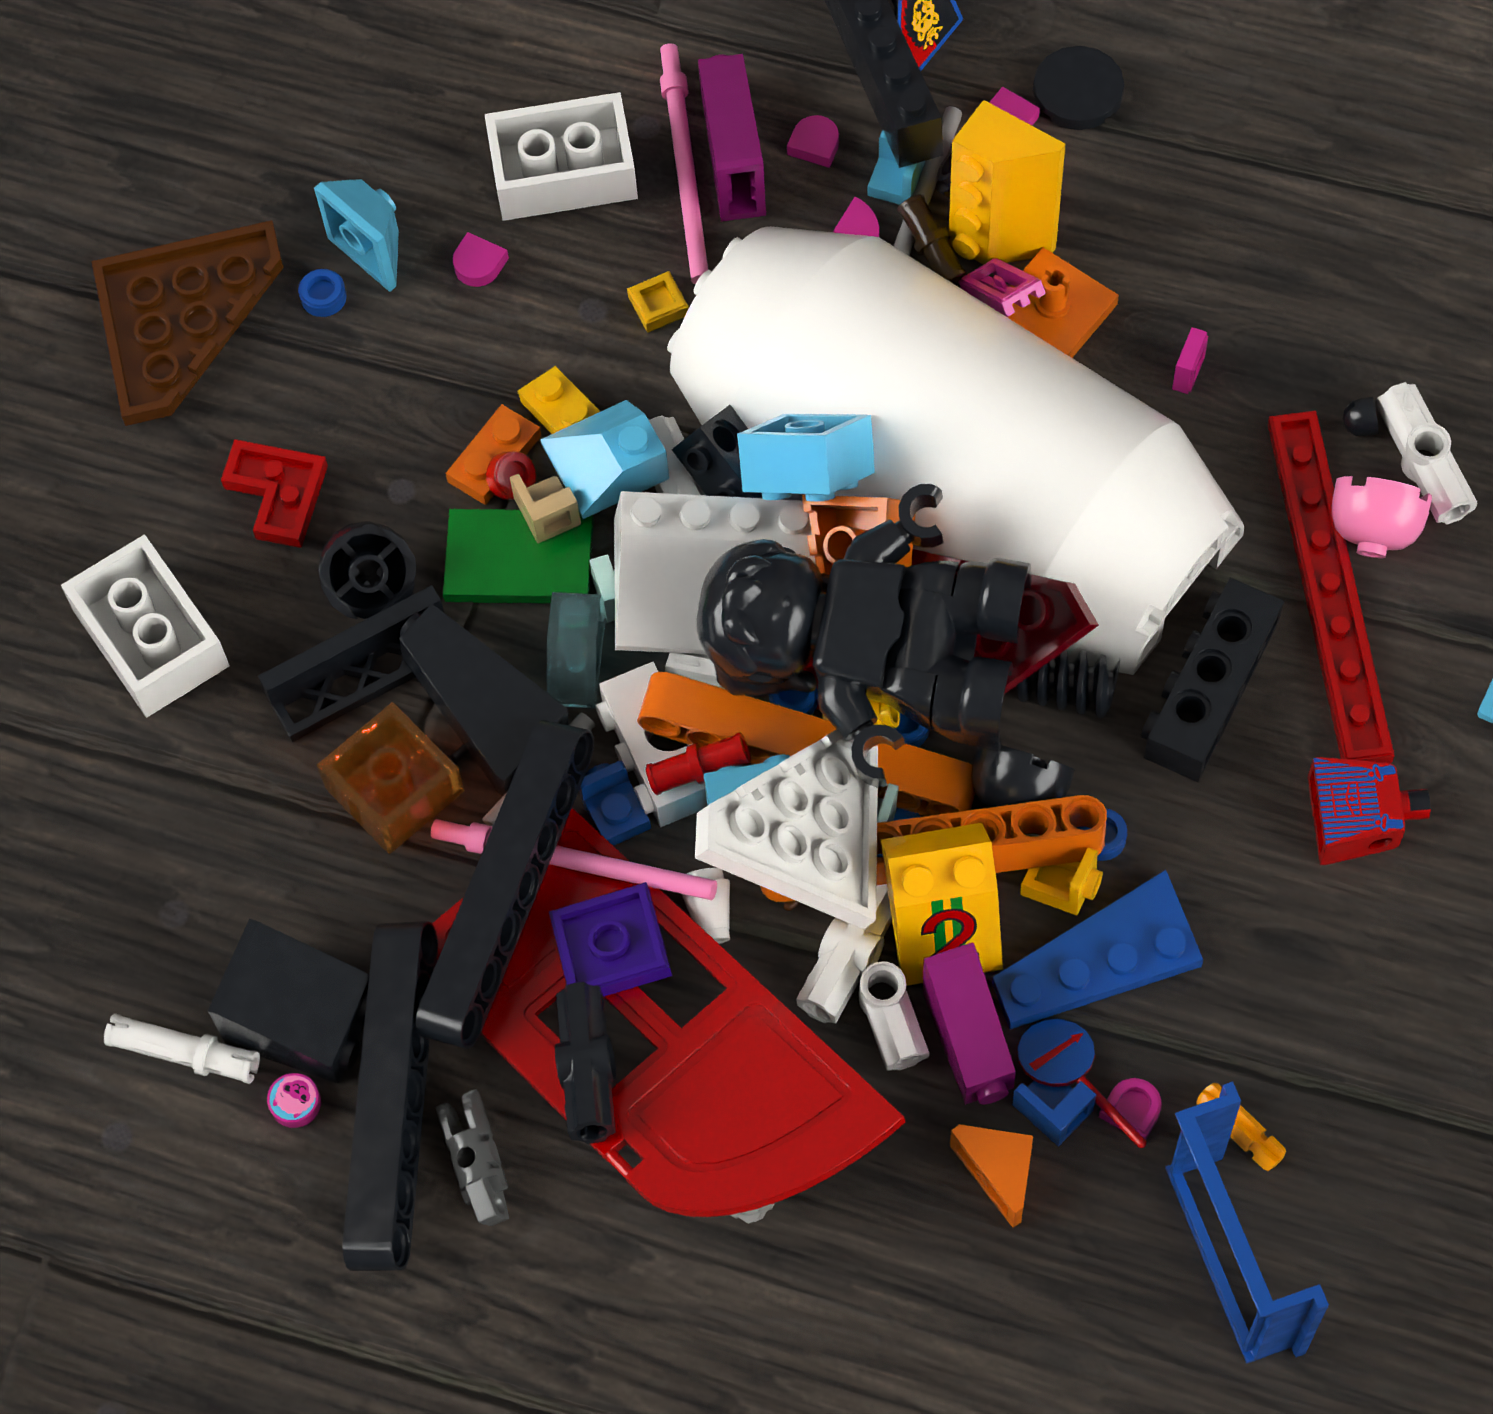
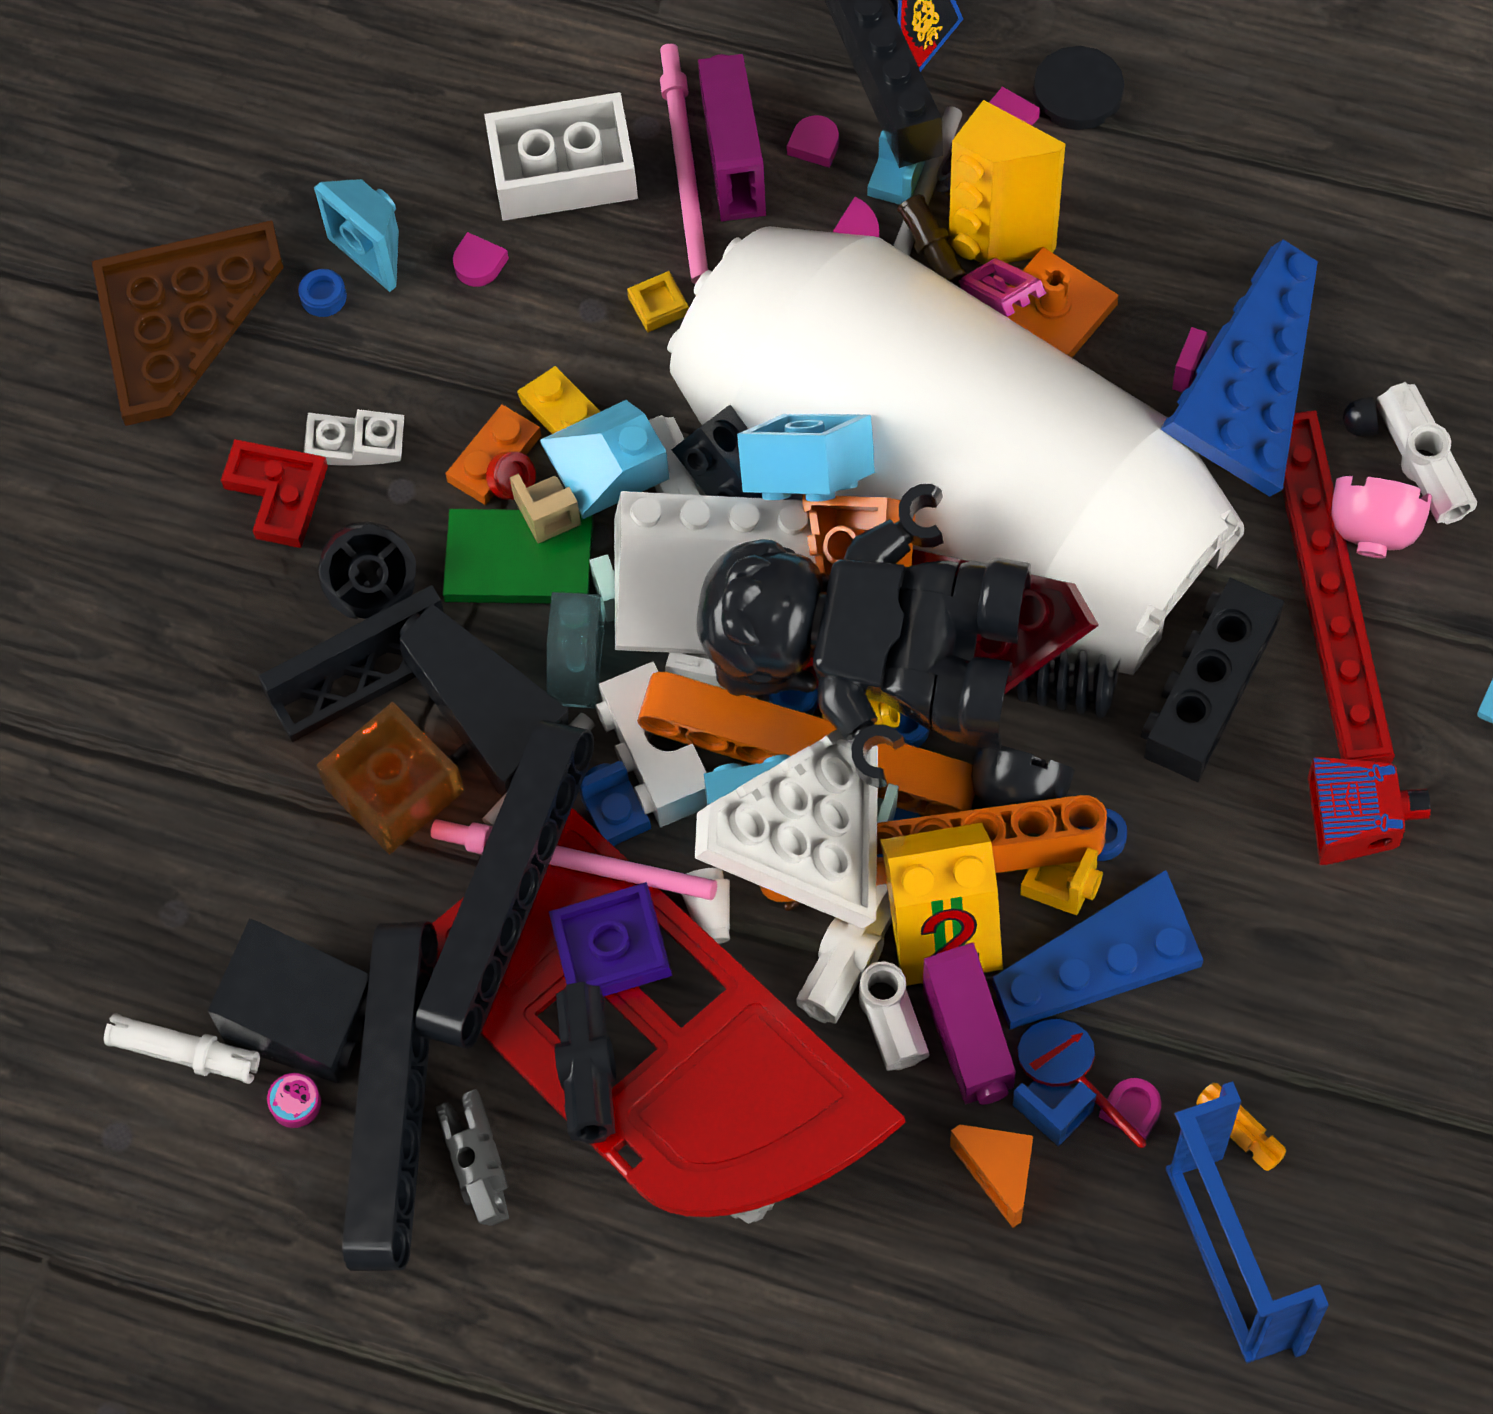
white brick [61,534,230,718] -> none
red pin [646,732,751,795] -> none
none -> white slope [304,409,404,466]
none -> blue wing [1160,239,1318,497]

